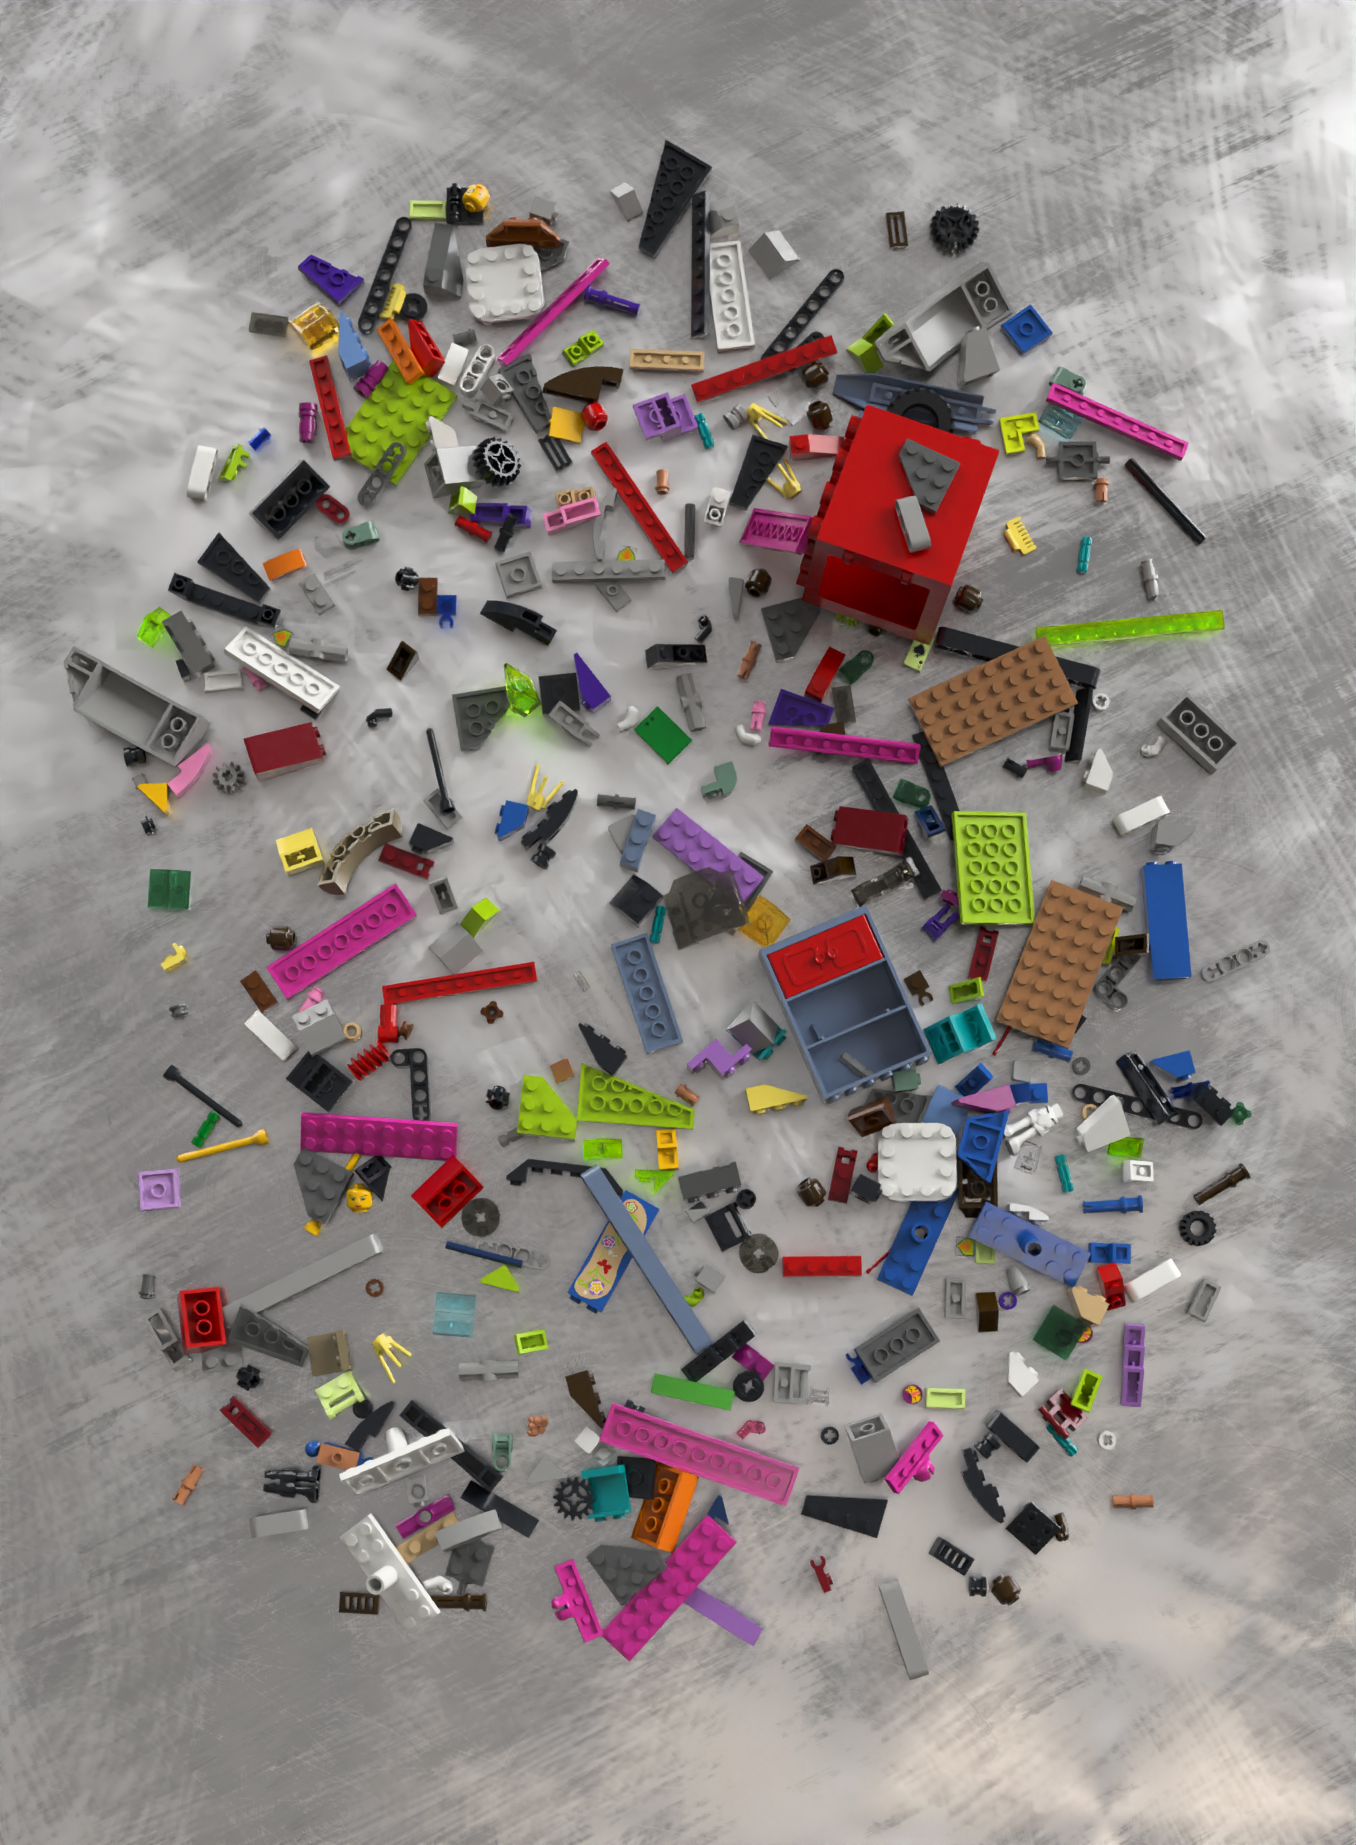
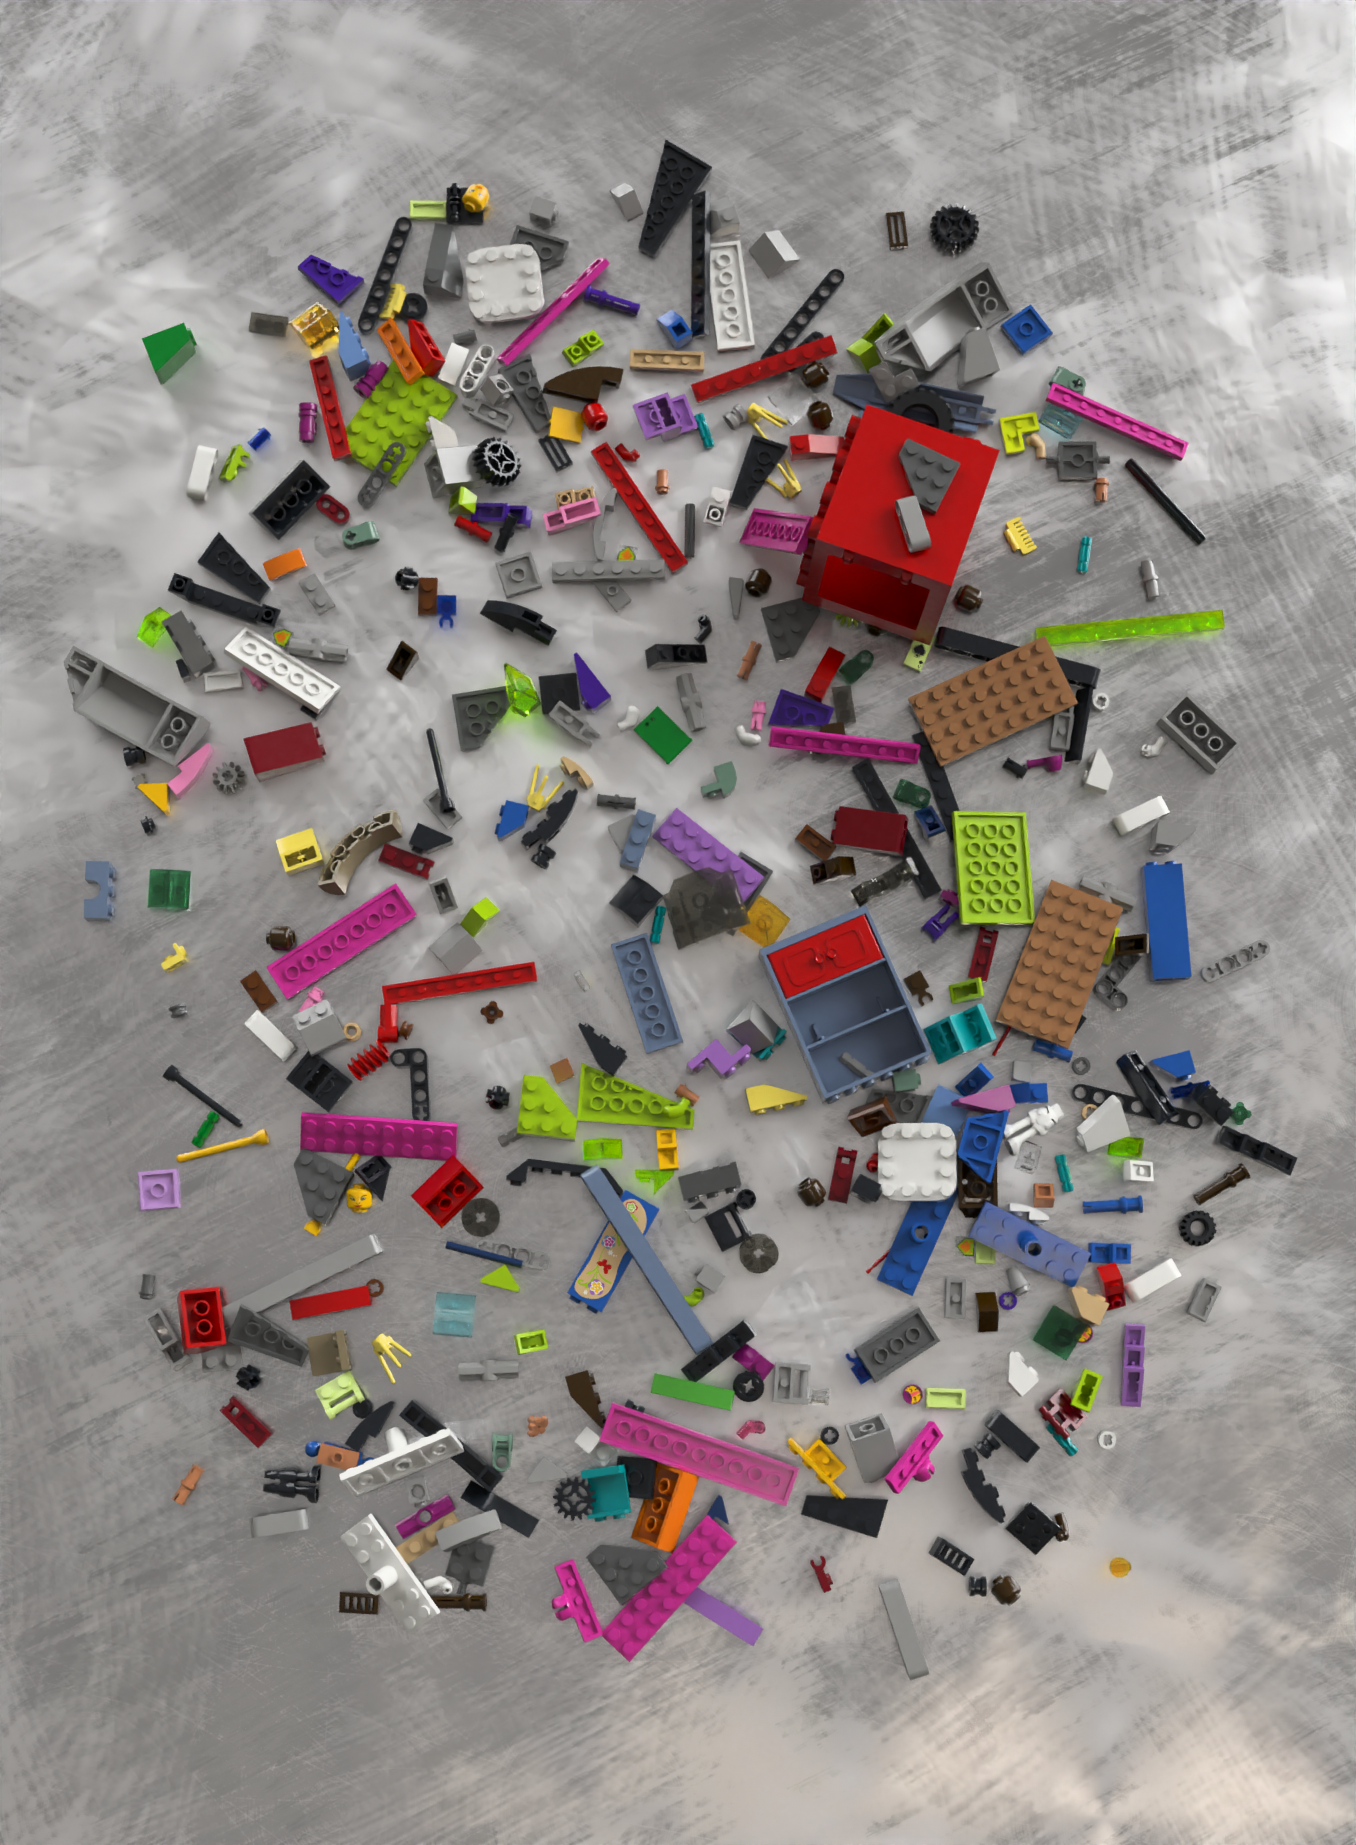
black arm [366,708,392,728] -> none
dark orange wedge [486,217,561,248] -> none
red brick [782,1256,862,1278] -> none
nougat pin [1113,1494,1154,1510] -> none
none -> sand blue arch [84,861,115,921]
none -> green slope [142,323,197,385]
none -> red slope [289,1286,371,1320]
none -> tan slope [559,756,594,790]
none -> red arm [615,443,640,463]
none -> blue slope [656,310,692,350]
none -> lime arm [662,1097,690,1119]
none -> yellow bracket [787,1438,847,1500]
none -> light grey plate [869,360,920,403]
none -> nougat slope [1033,1183,1055,1208]
none -> clear yellow plate [1109,1557,1131,1578]
none -> black slope [1216,1126,1297,1176]

